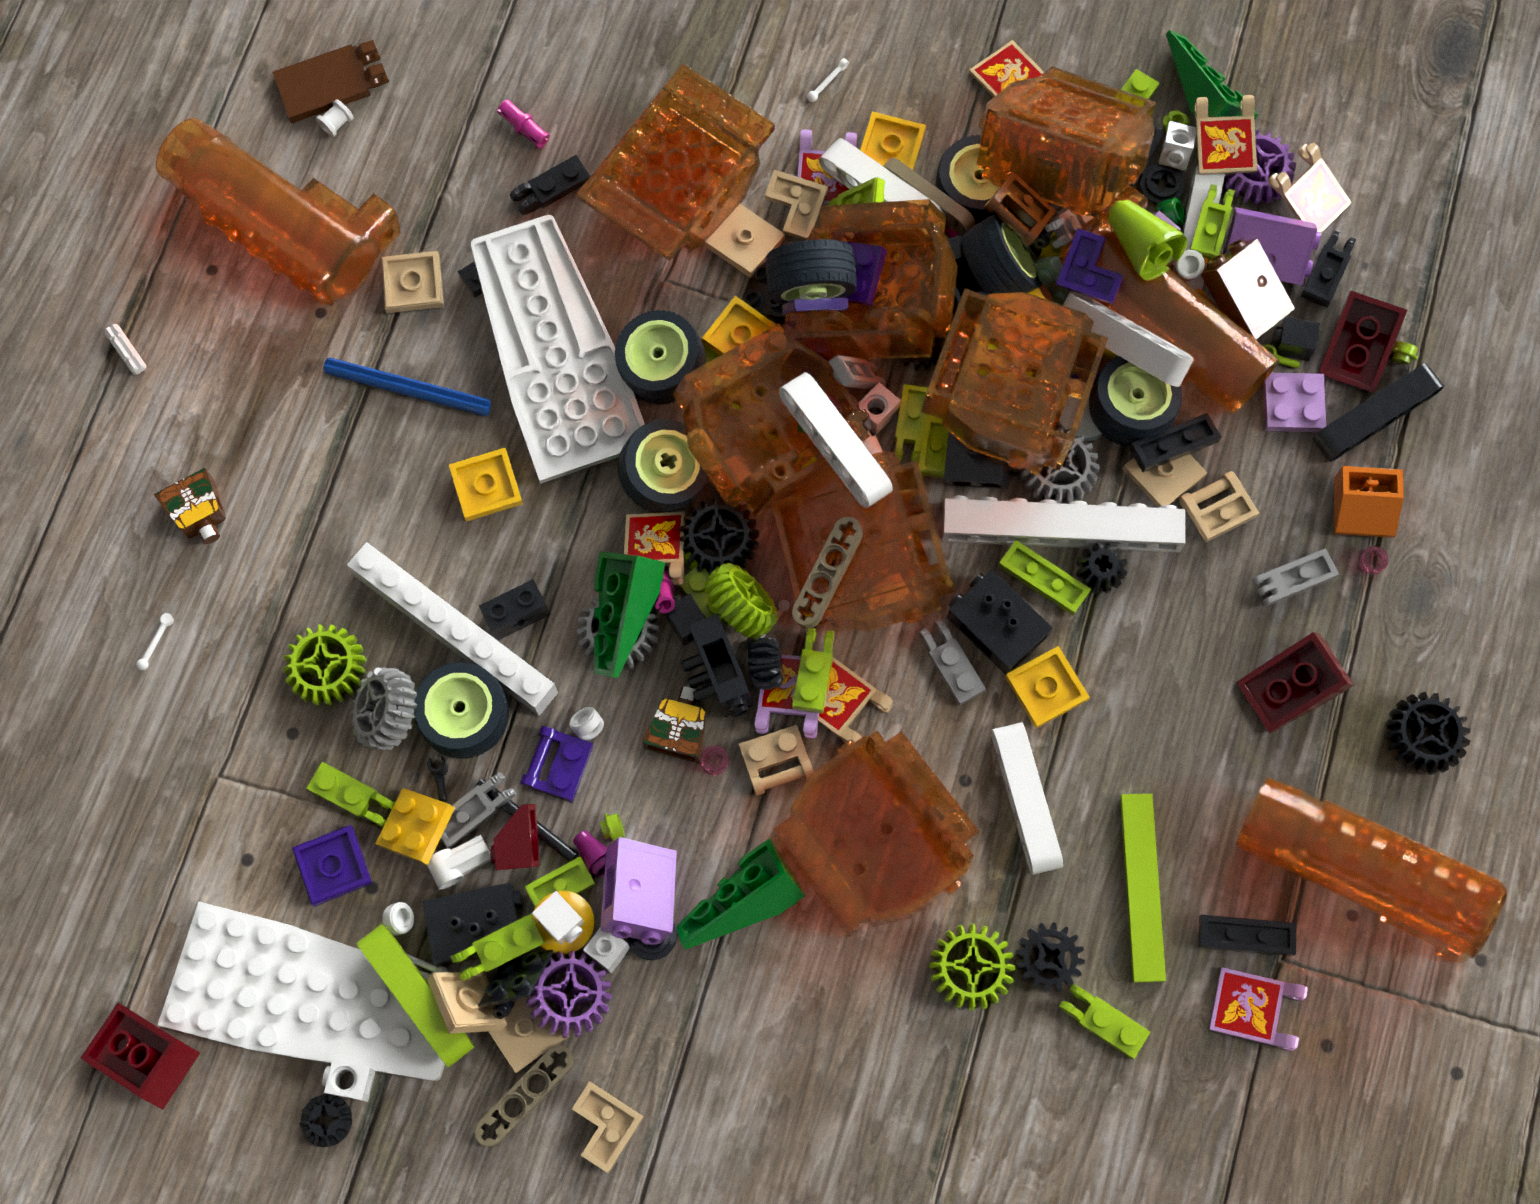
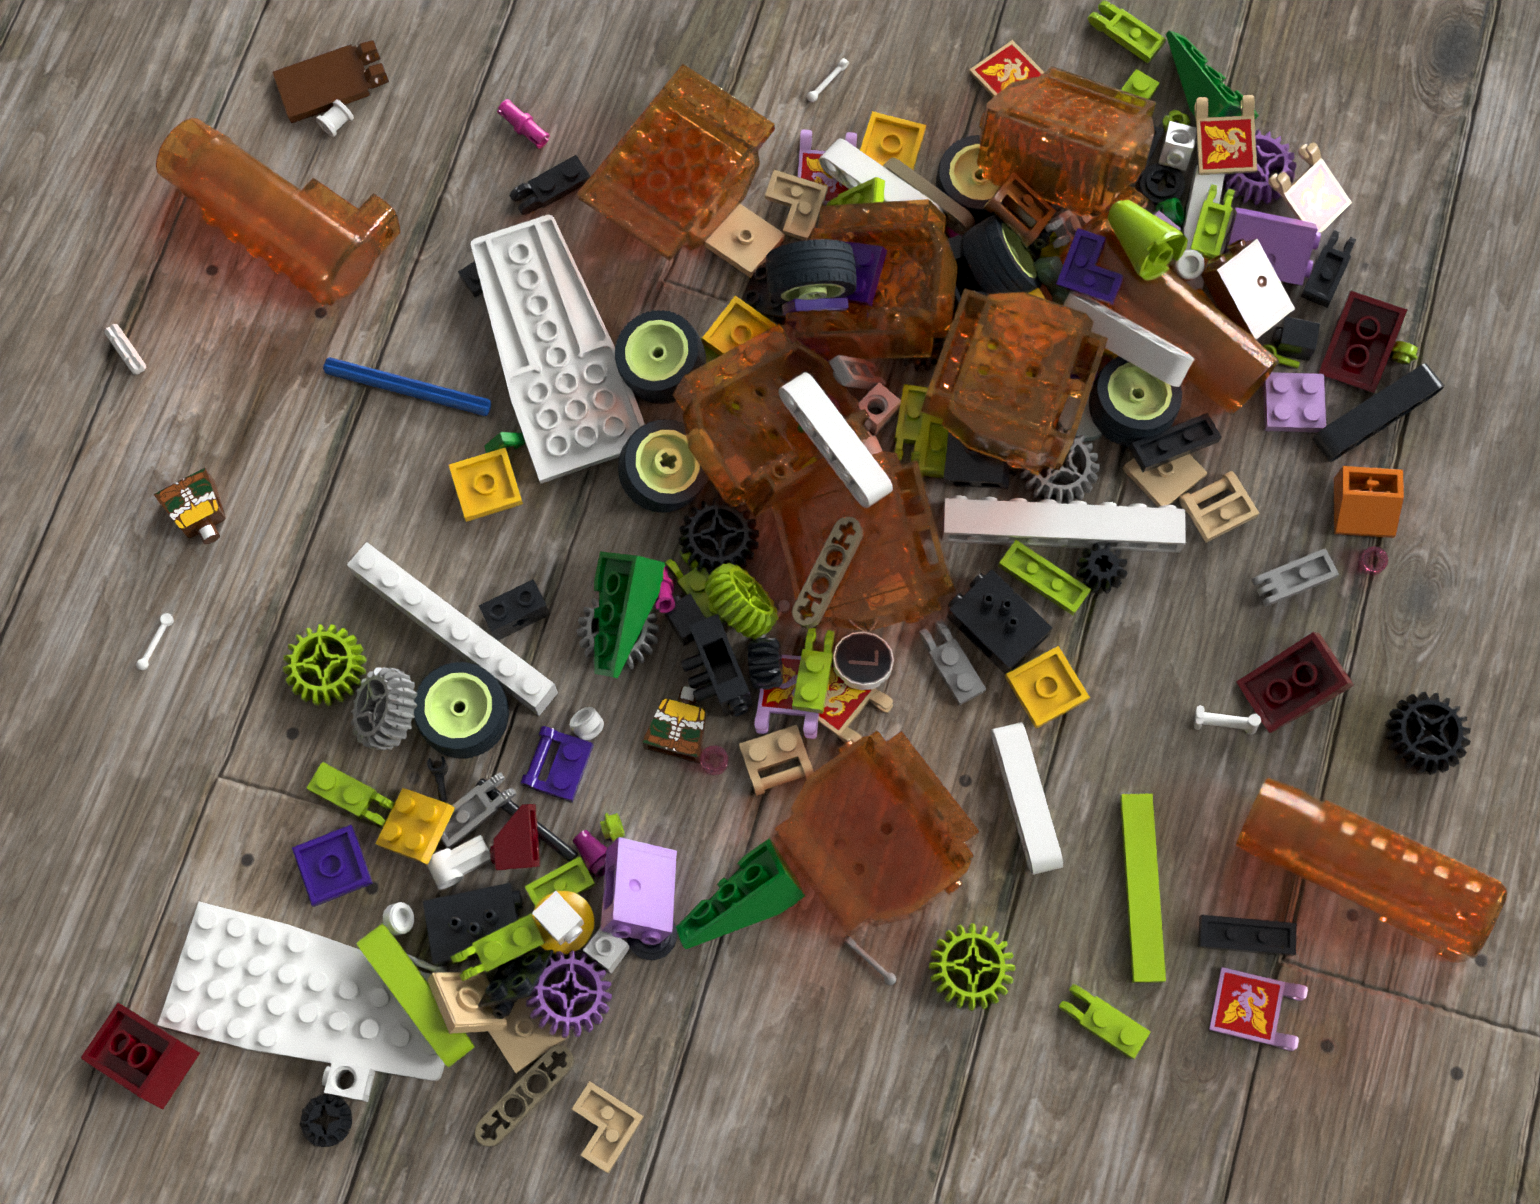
tan plate [381,251,444,313] -> none
flag [624,511,686,585] -> none
black gear [1015,922,1085,993] -> none
none -> green tile [484,432,526,453]
none -> black tile [833,632,894,690]
none -> light grey hinge [844,936,897,985]
none -> lime hinge [1088,0,1166,63]
none -> white piece [1194,705,1261,735]

